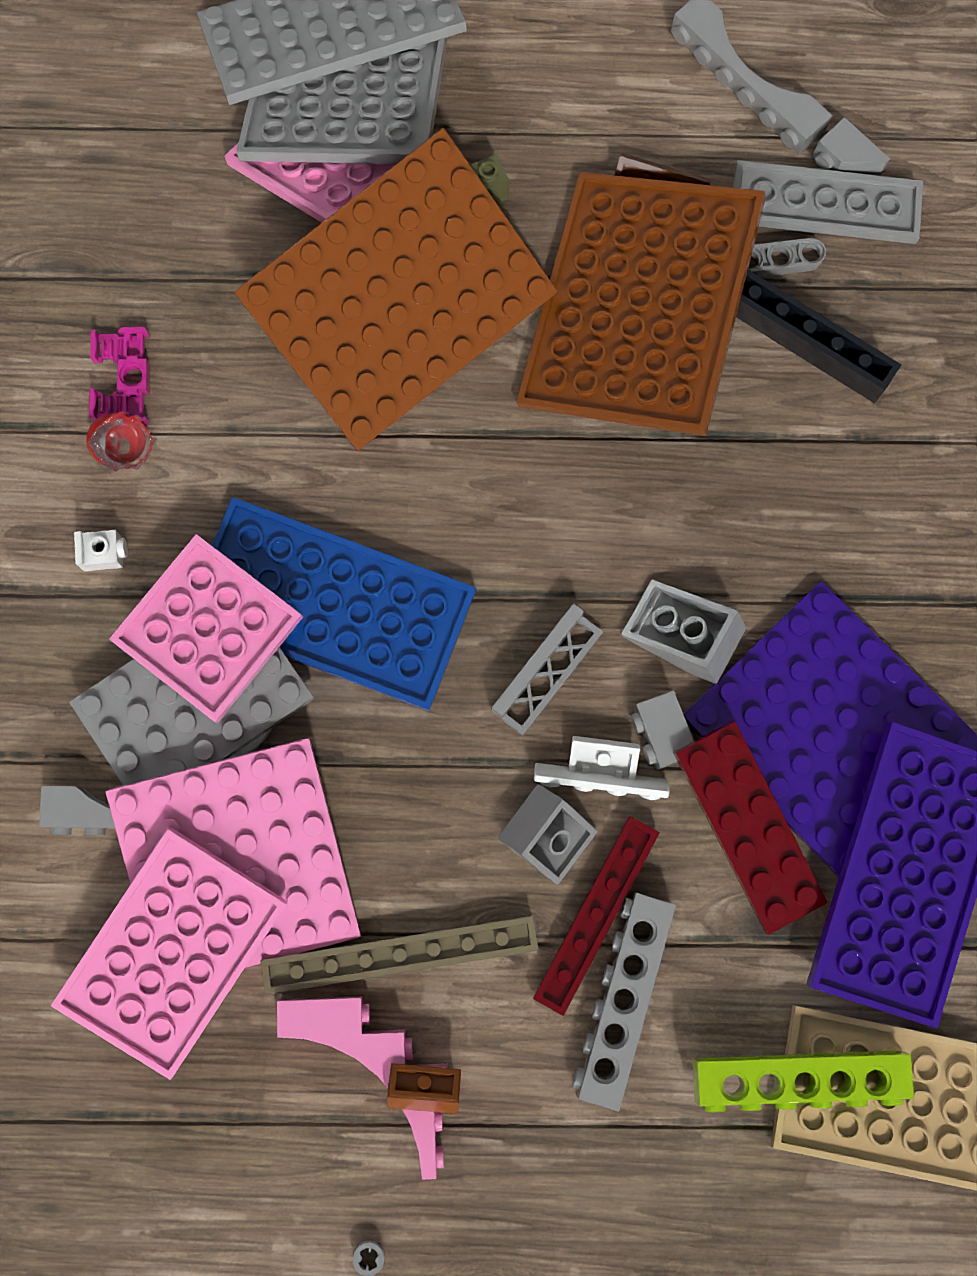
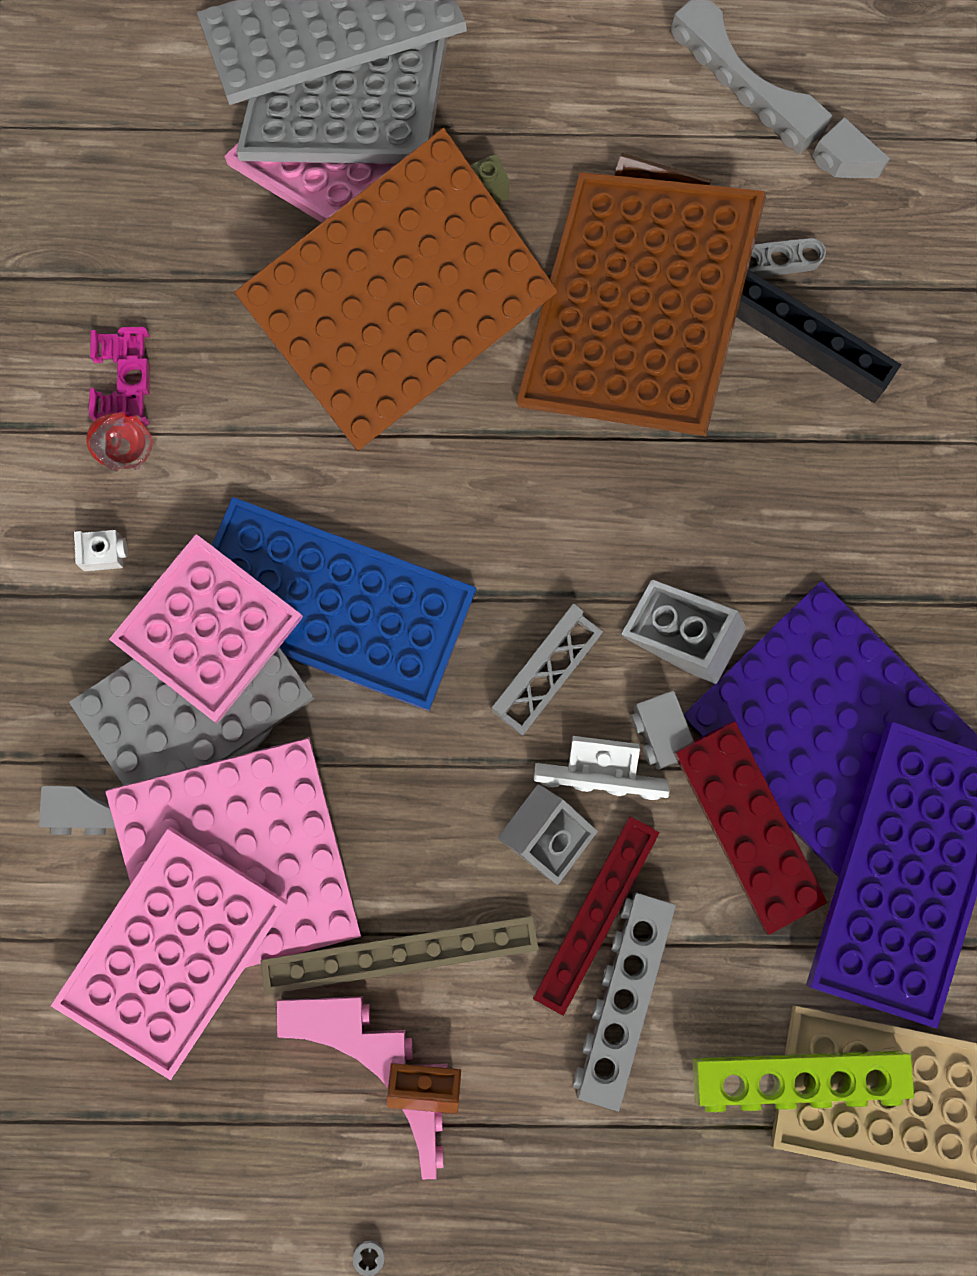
light grey plate [733,160,923,244] -> none

